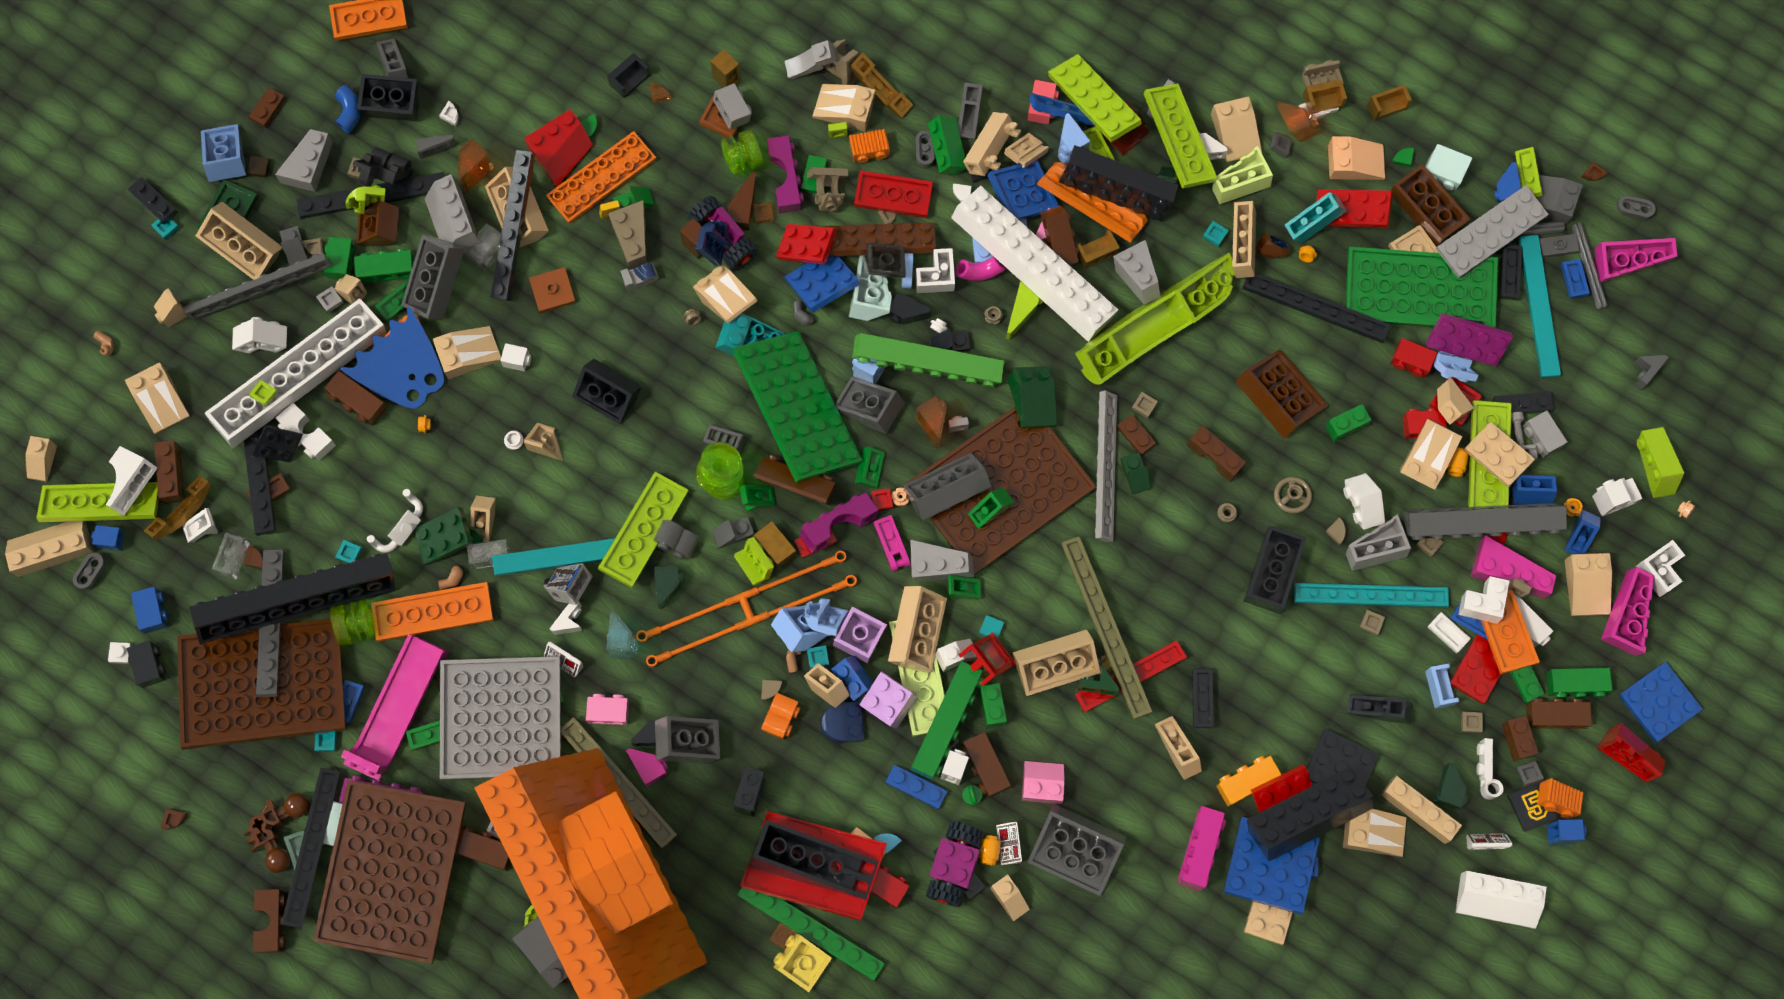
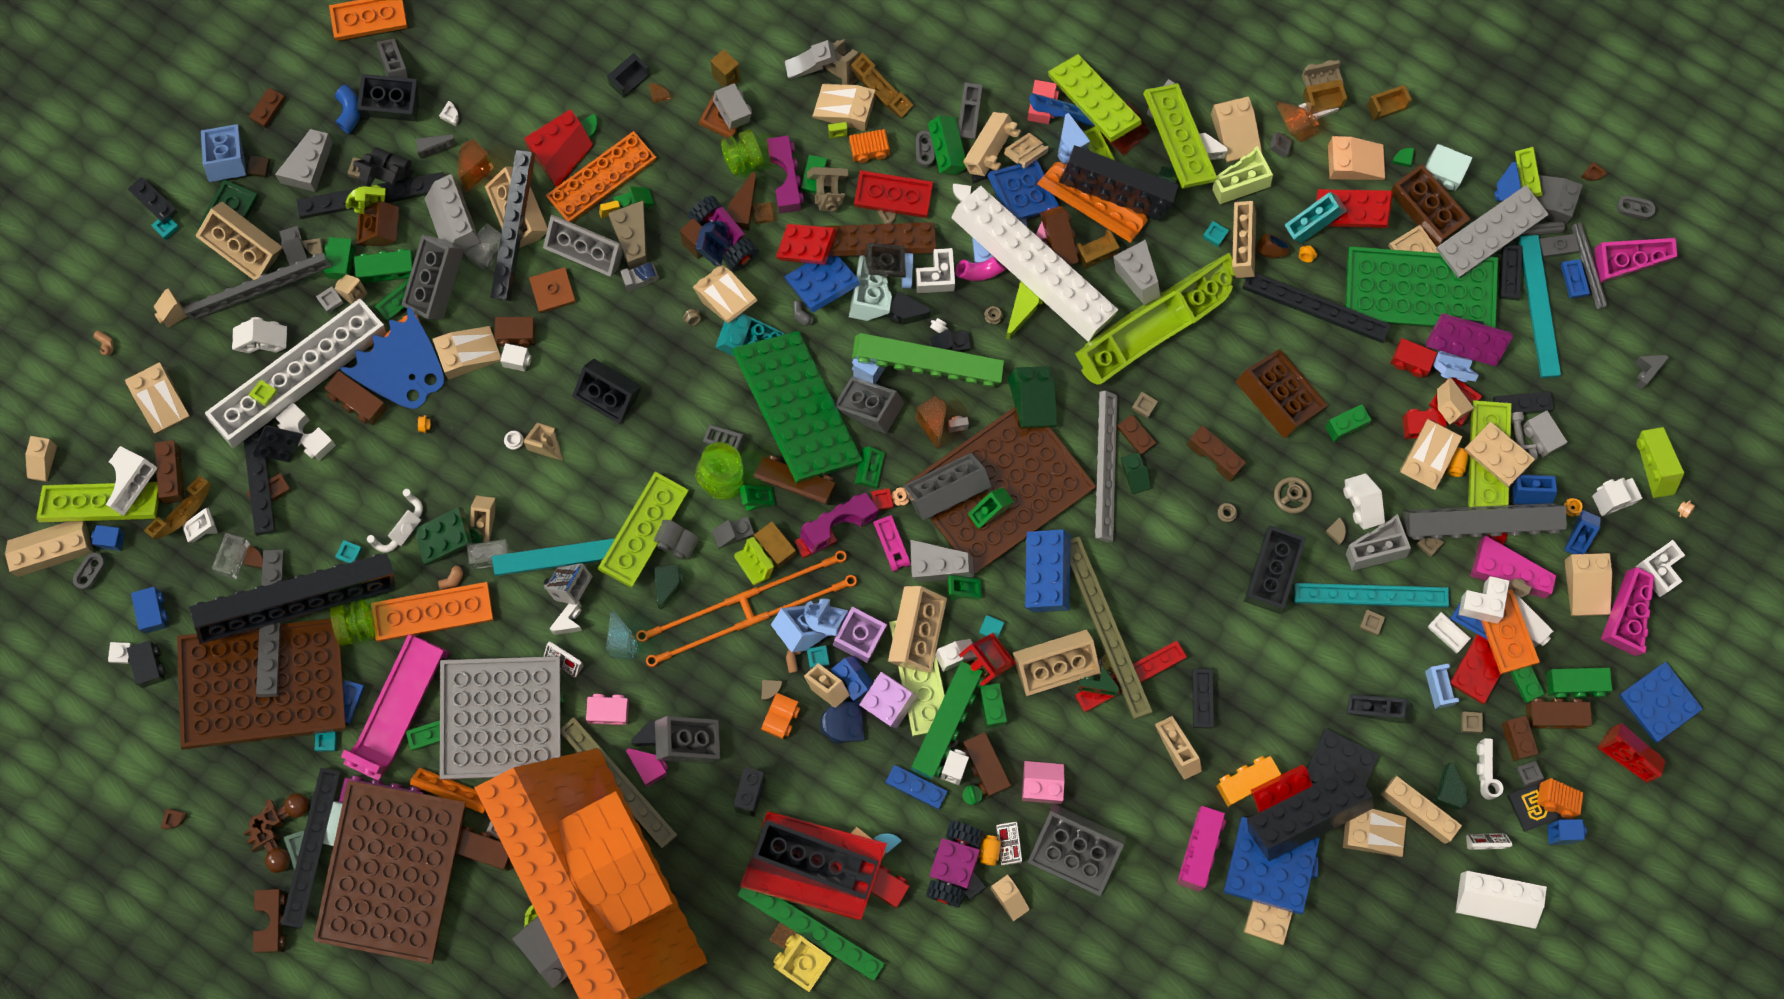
none -> orange plate [410,768,485,813]
none -> reddish brown brick [494,317,536,347]
none -> light grey slope [543,215,623,277]
none -> blue brick [1025,529,1071,612]

